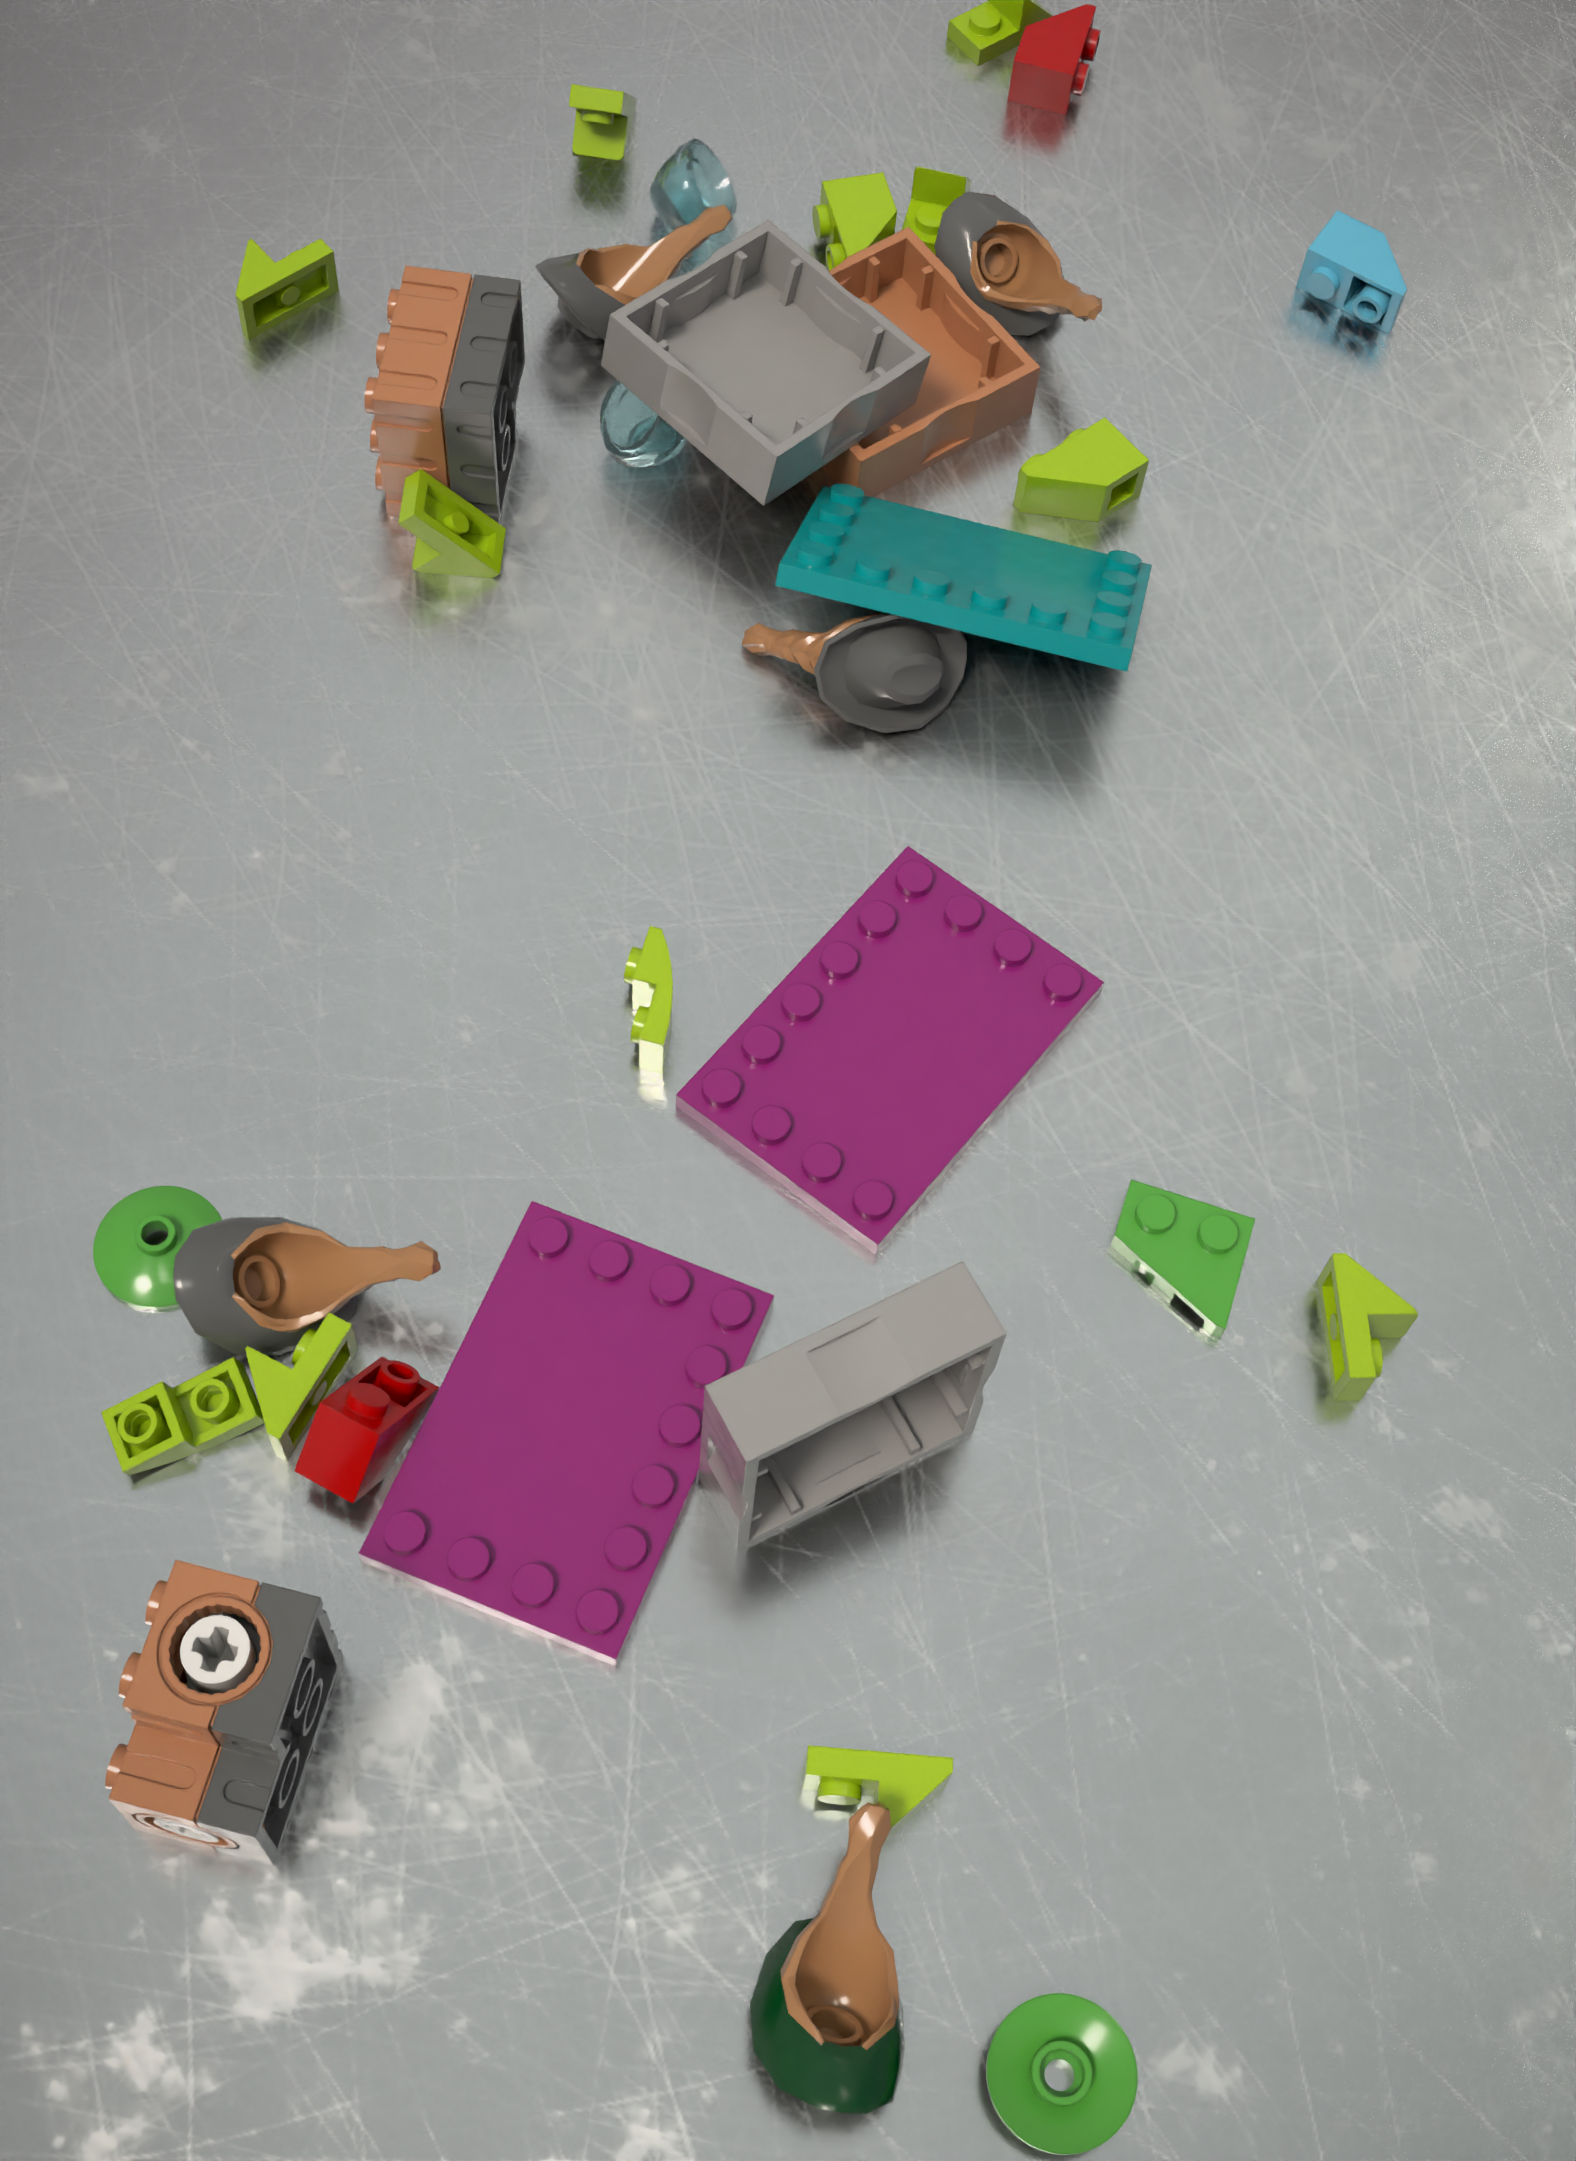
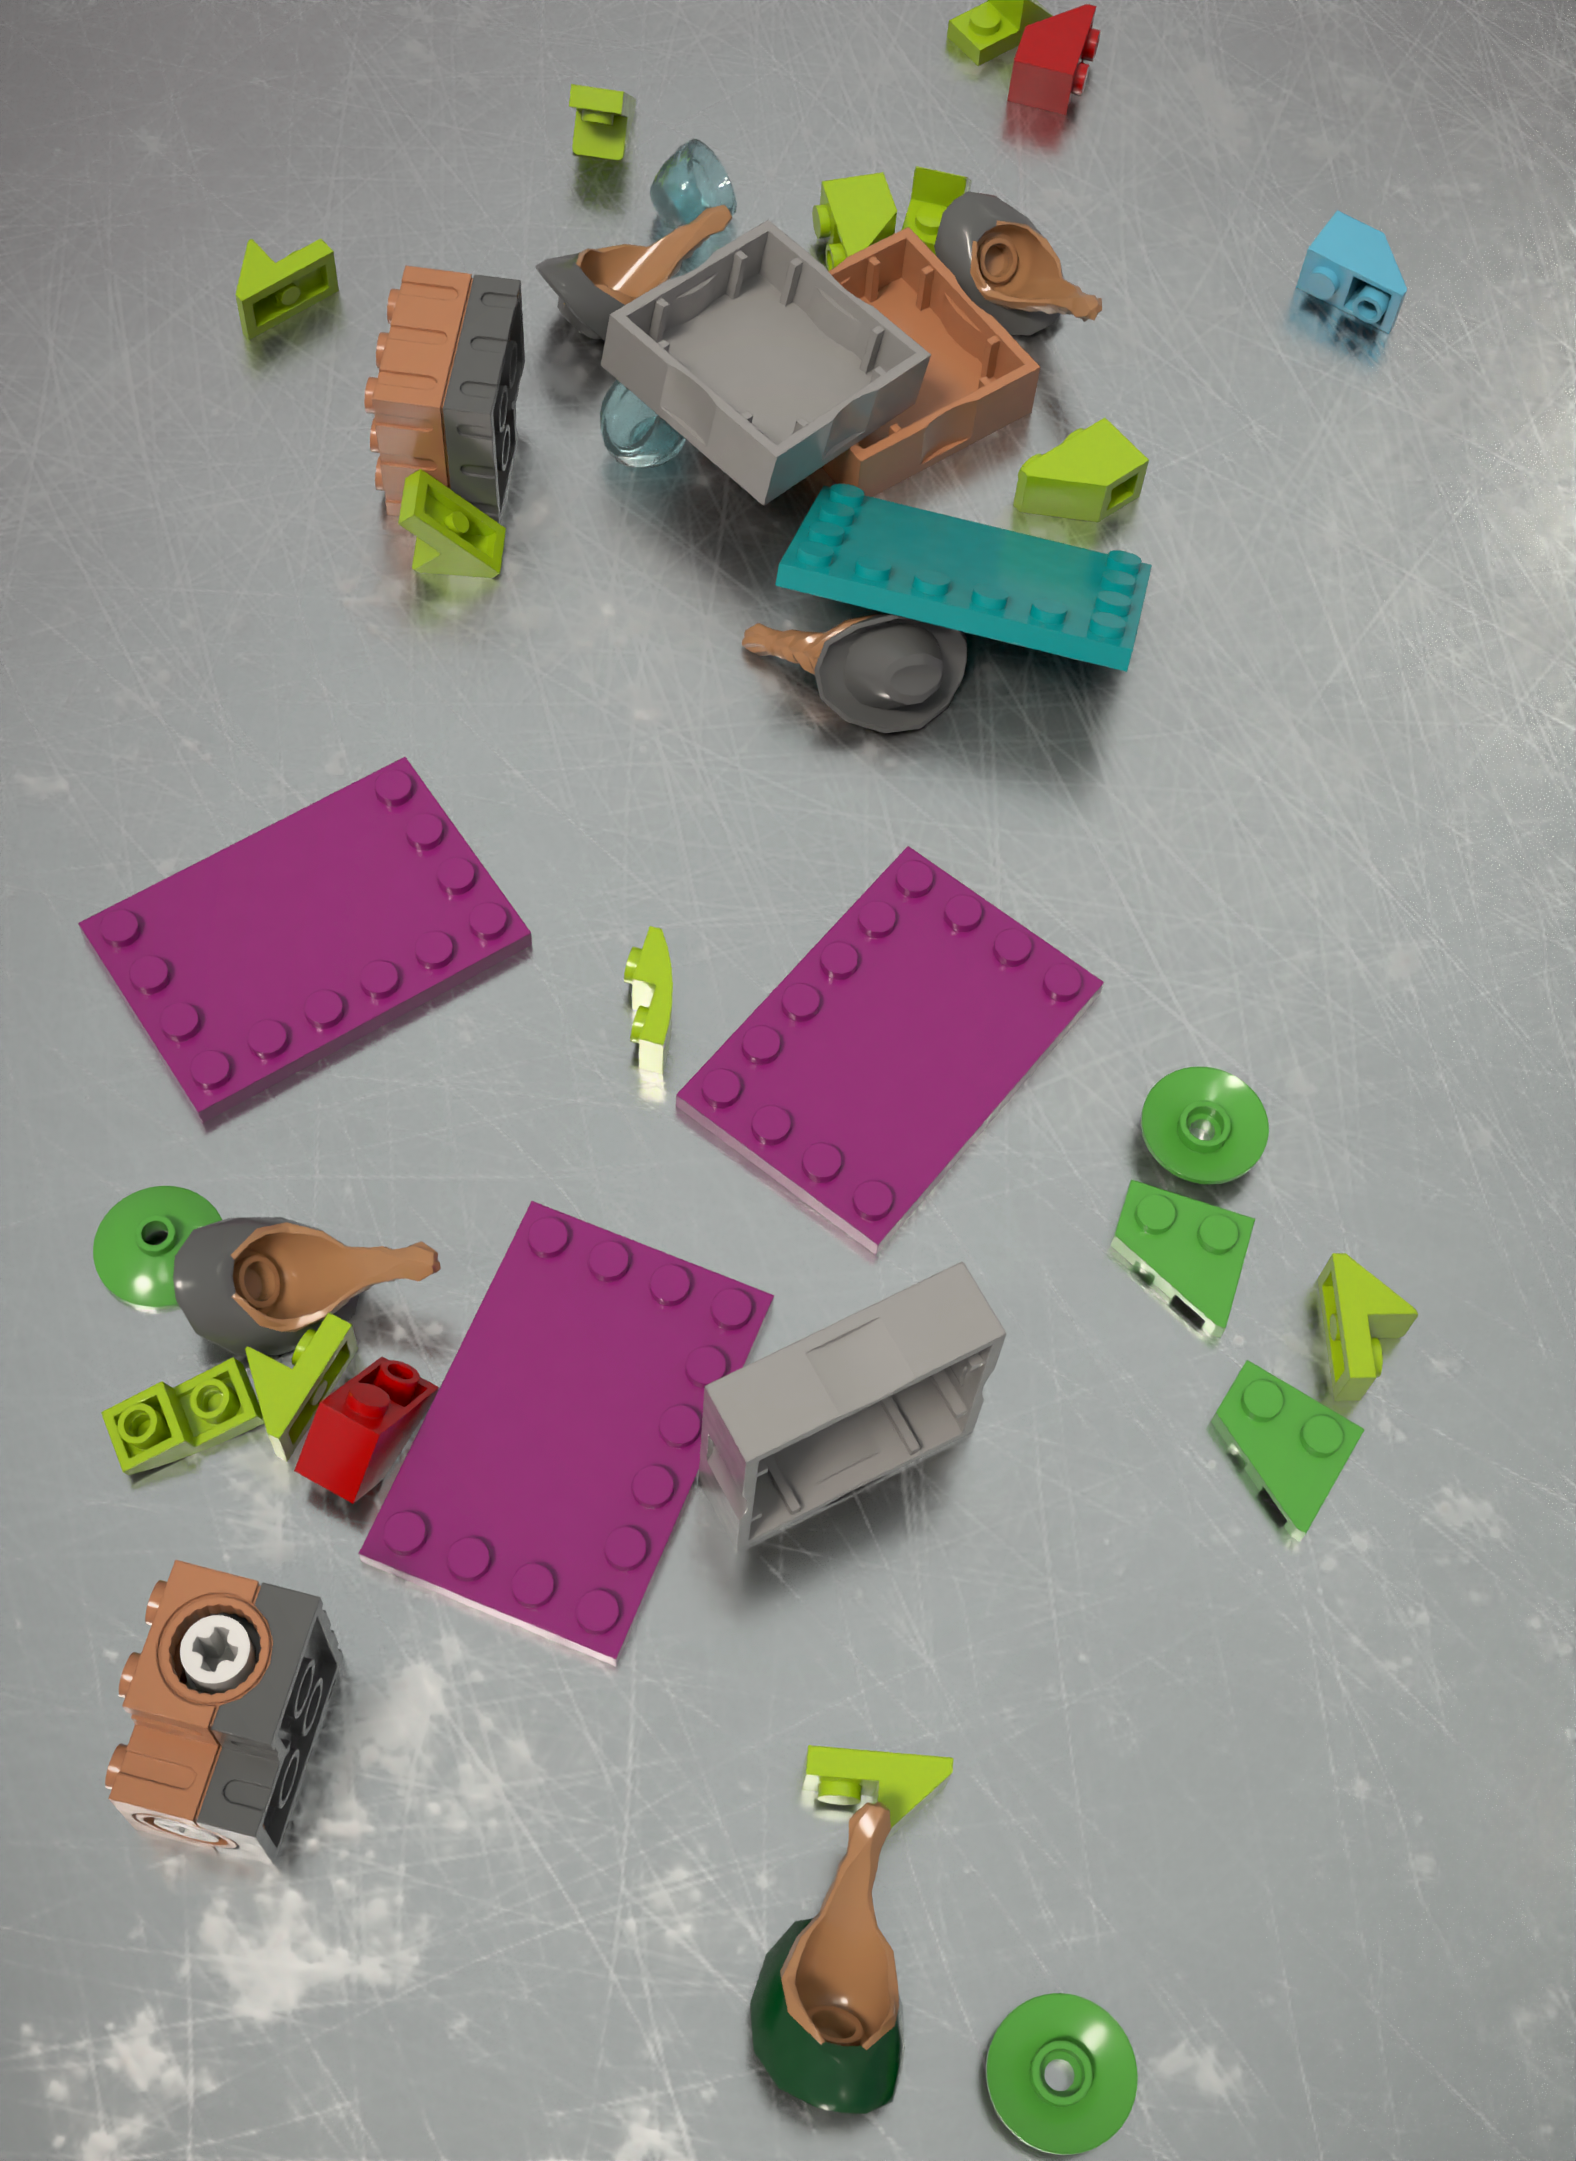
none -> magenta plate [78,757,532,1124]
none -> bright green dish [1141,1066,1269,1185]
none -> bright green wing [1211,1360,1365,1542]

